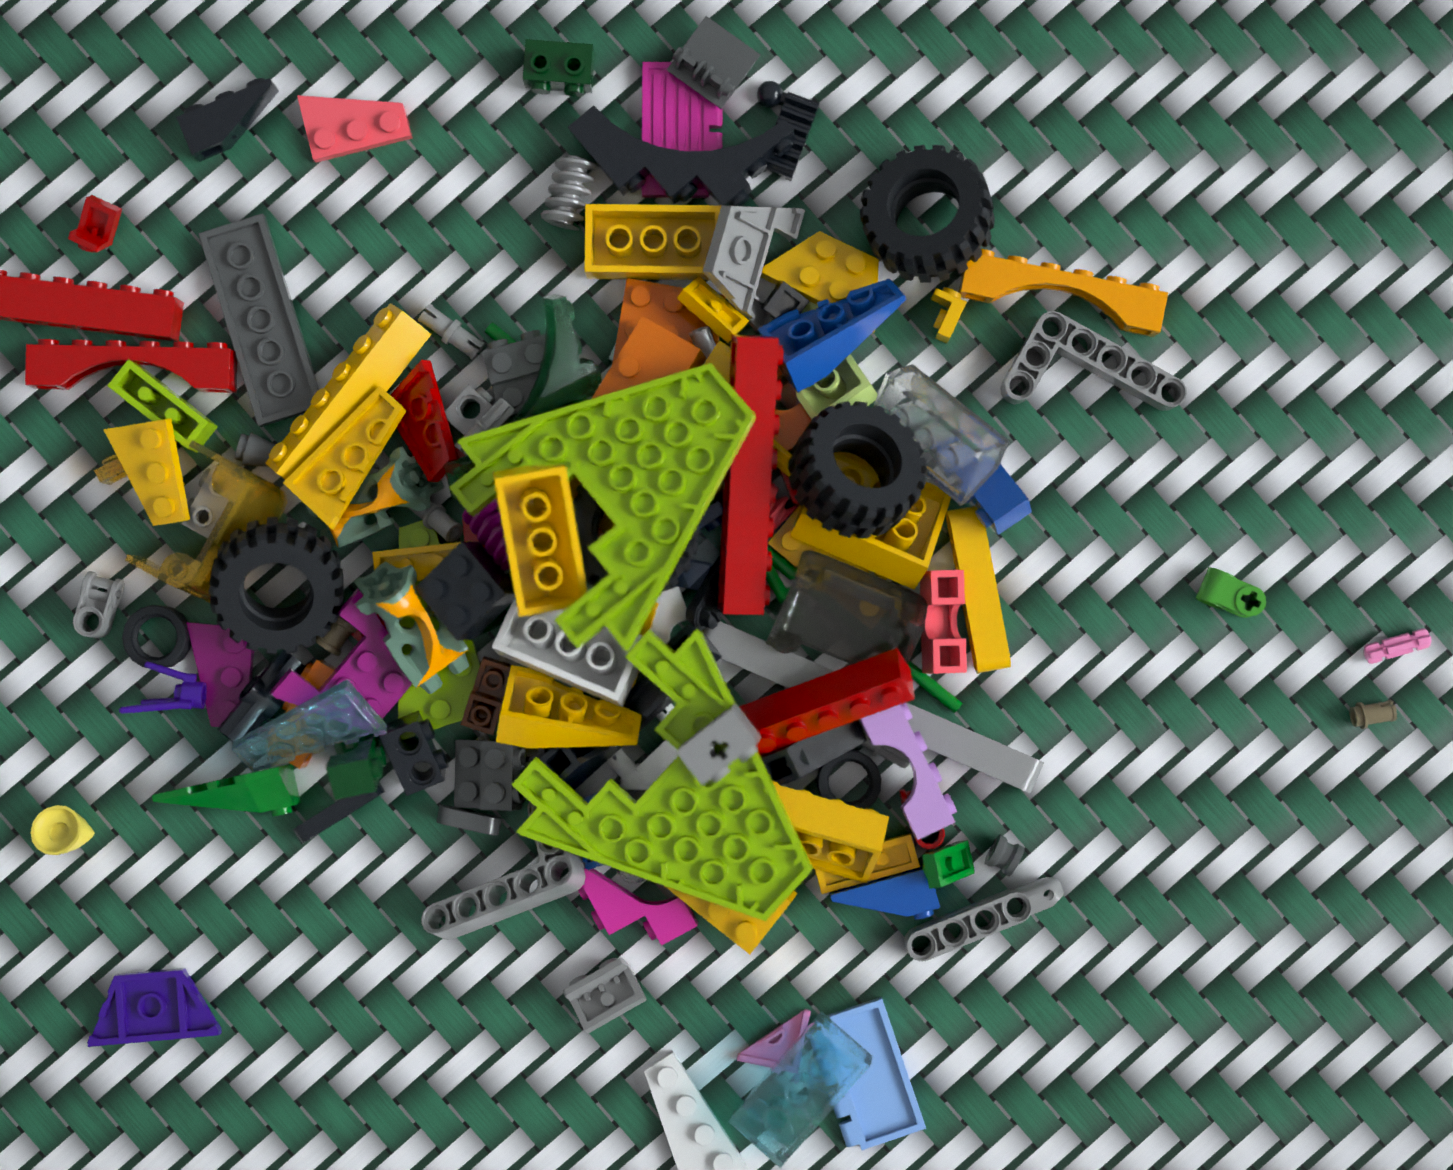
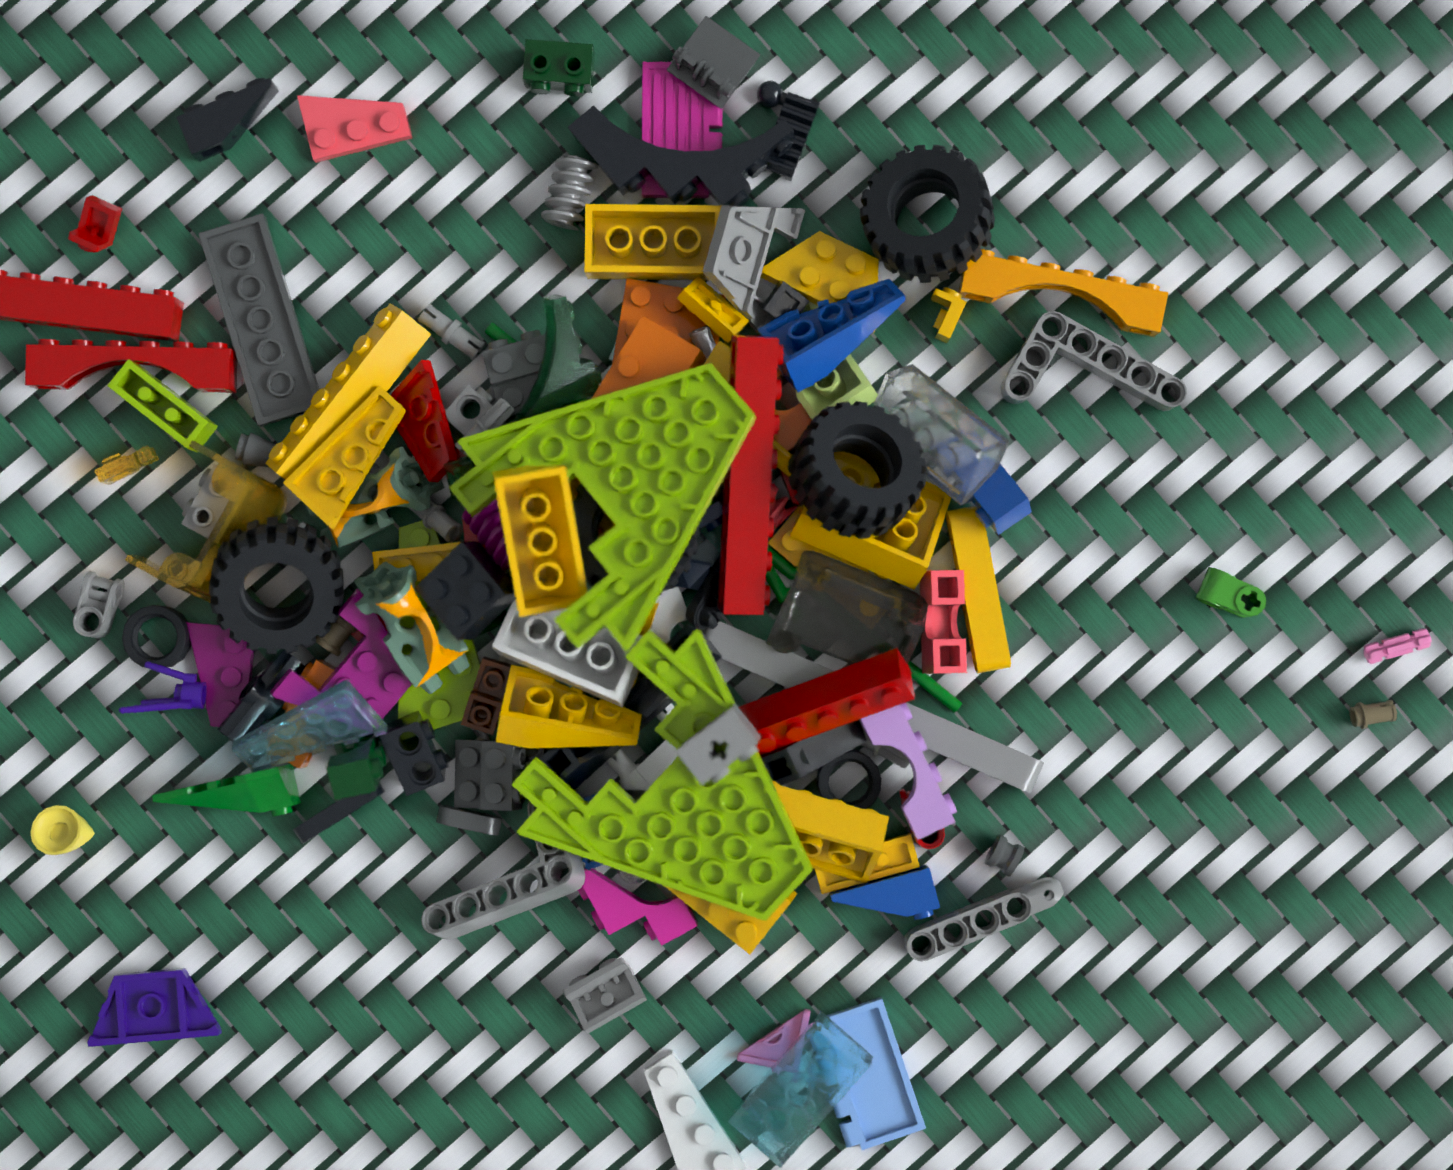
yellow wing [103,418,190,526] -> none
green plate [922,840,975,889] -> none

